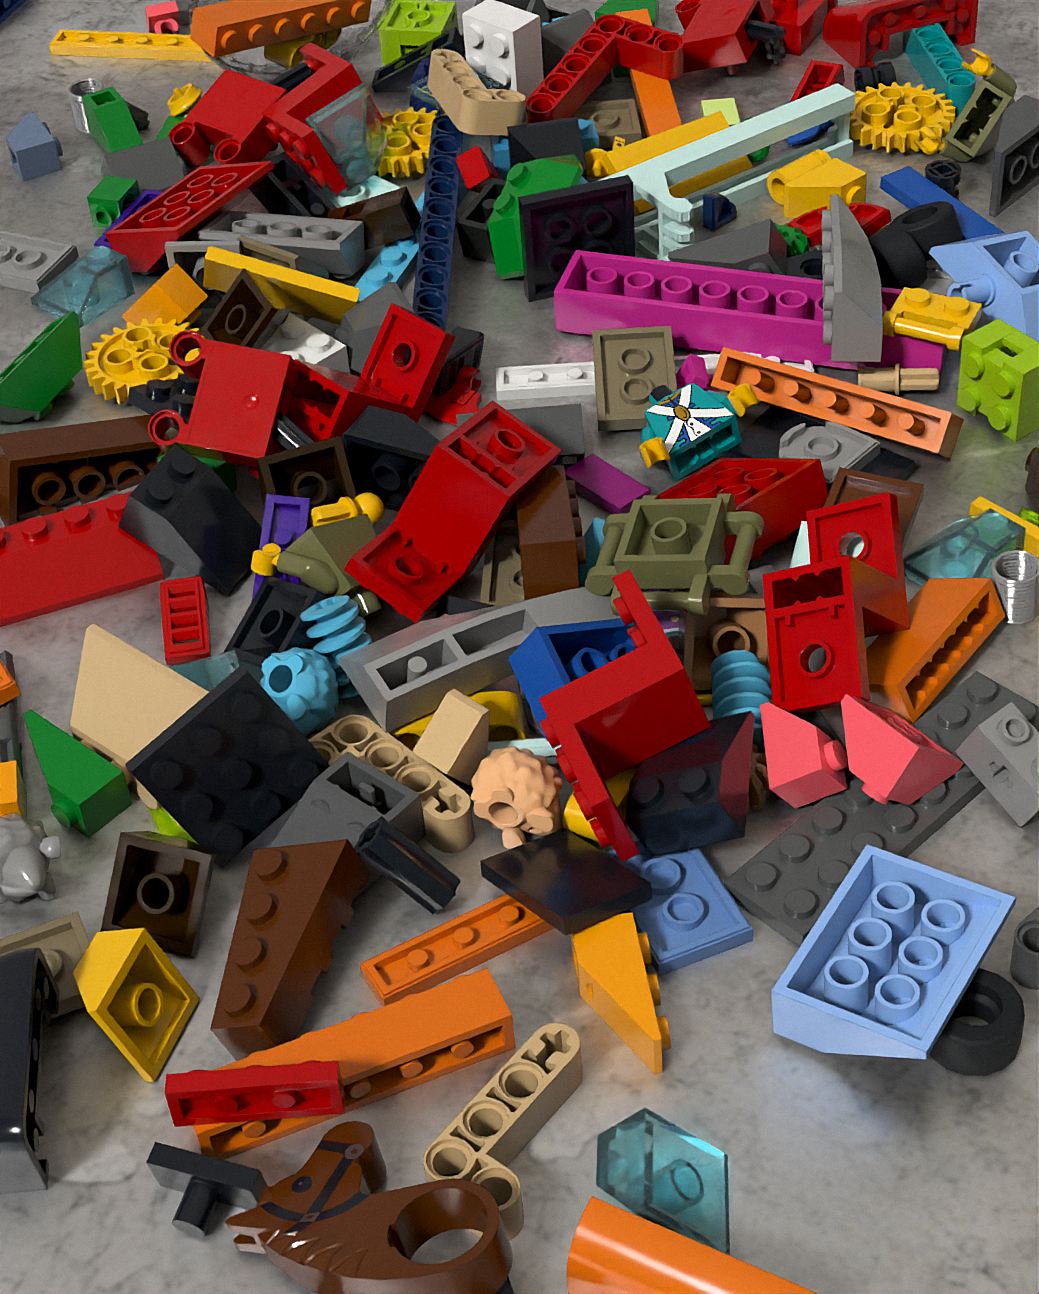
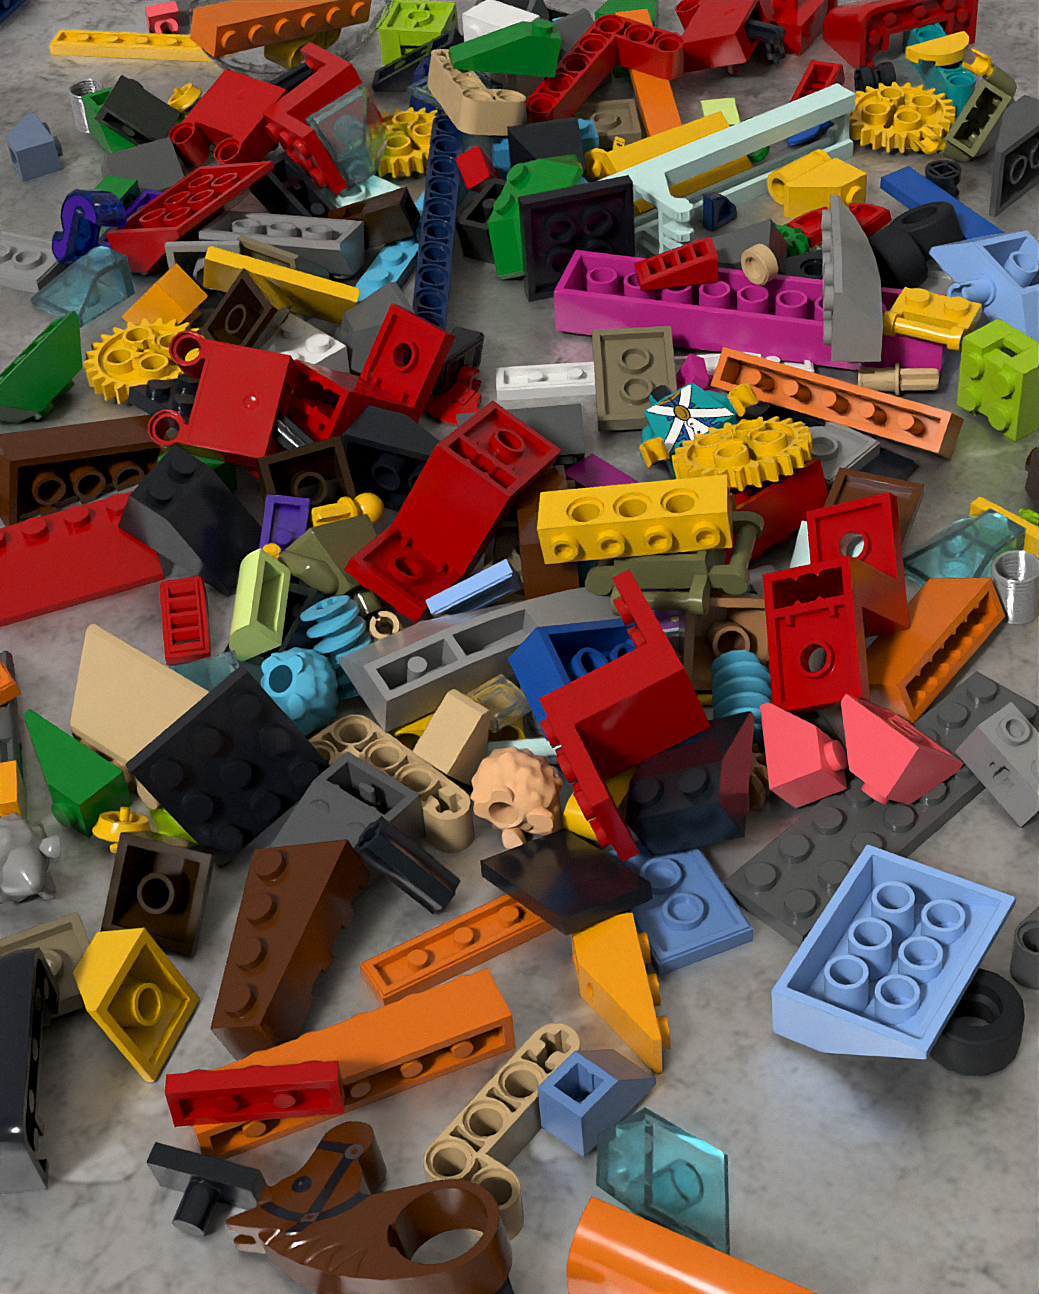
none -> clear blue animal [52,189,127,265]
none -> yellow hat [92,807,151,854]
none -> pearl dark grey brick [95,74,180,146]
none -> yellowish green brick [229,548,291,662]
none -> tan axle [368,611,403,643]
none -> light blue tile [425,559,524,618]
none -> green slope [448,19,562,78]
none -> clear tile [466,674,532,733]
none -> yellow brick [537,474,733,564]
none -> medium blue slope [538,1049,656,1157]
none -> red slope [634,237,718,291]
none -> yellow gear [671,416,814,491]
none -> tan tile [741,244,778,286]
none -> yellow tile [905,31,969,67]

